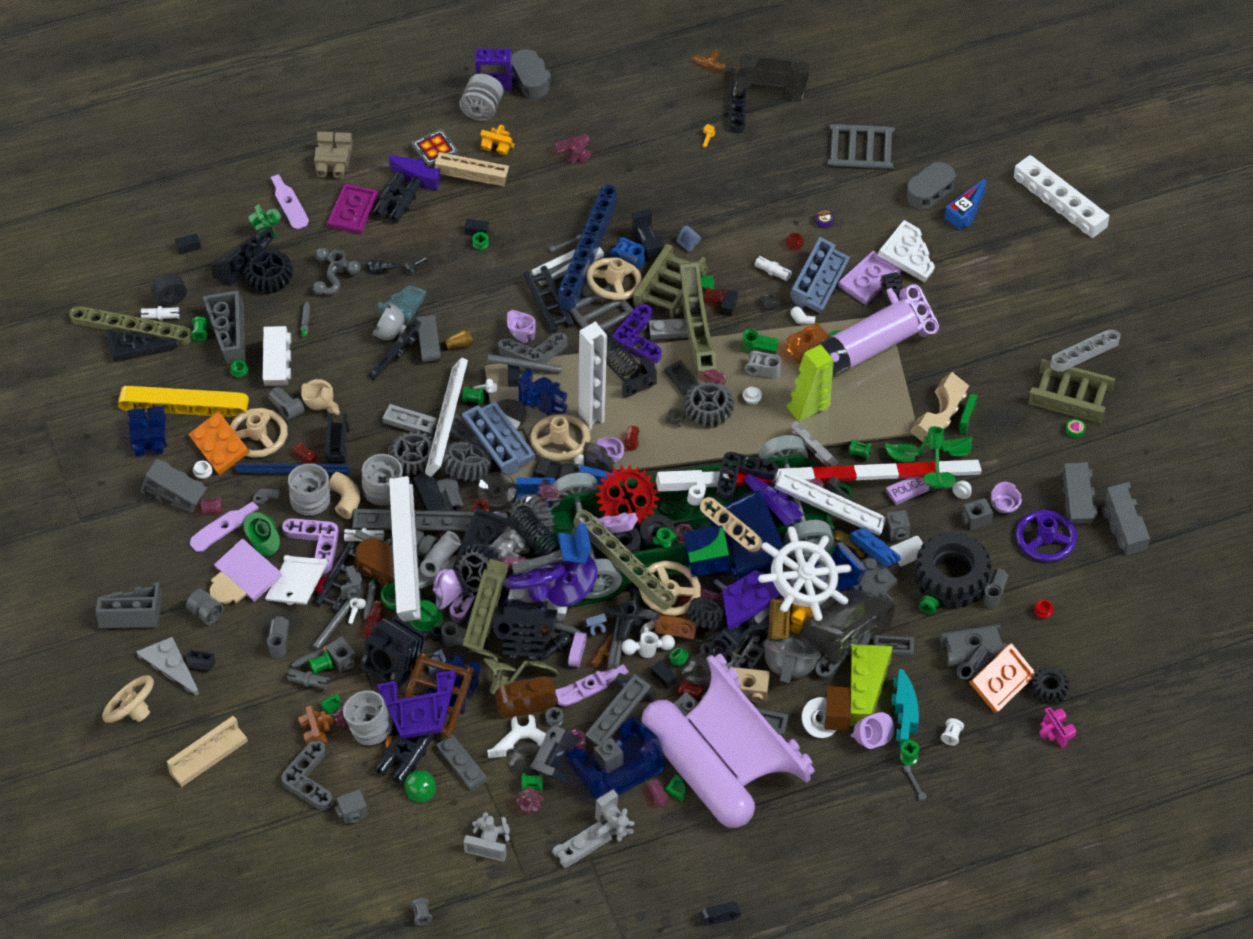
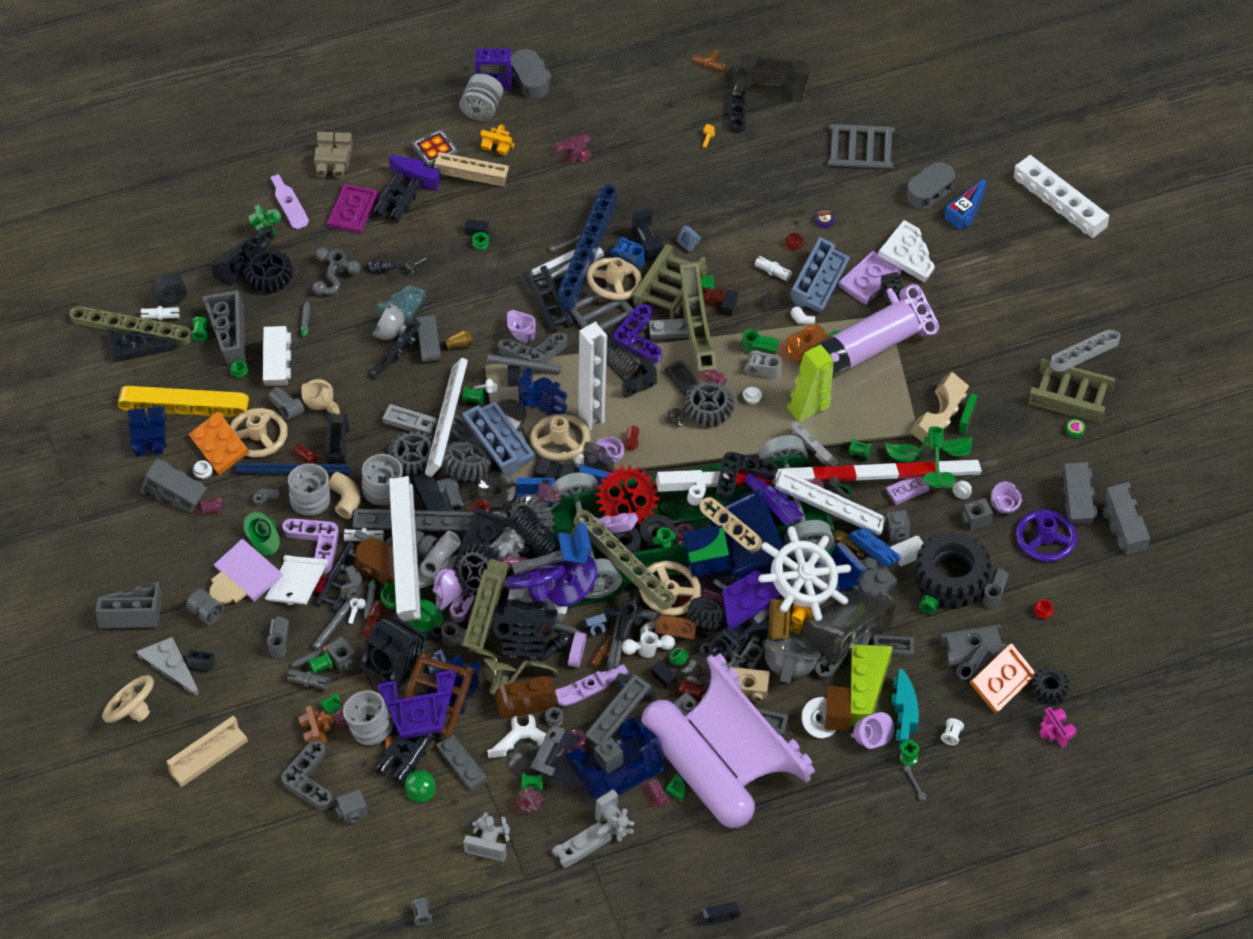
black piece [175,233,201,255] -> none
lavender piece [190,501,259,552] -> none

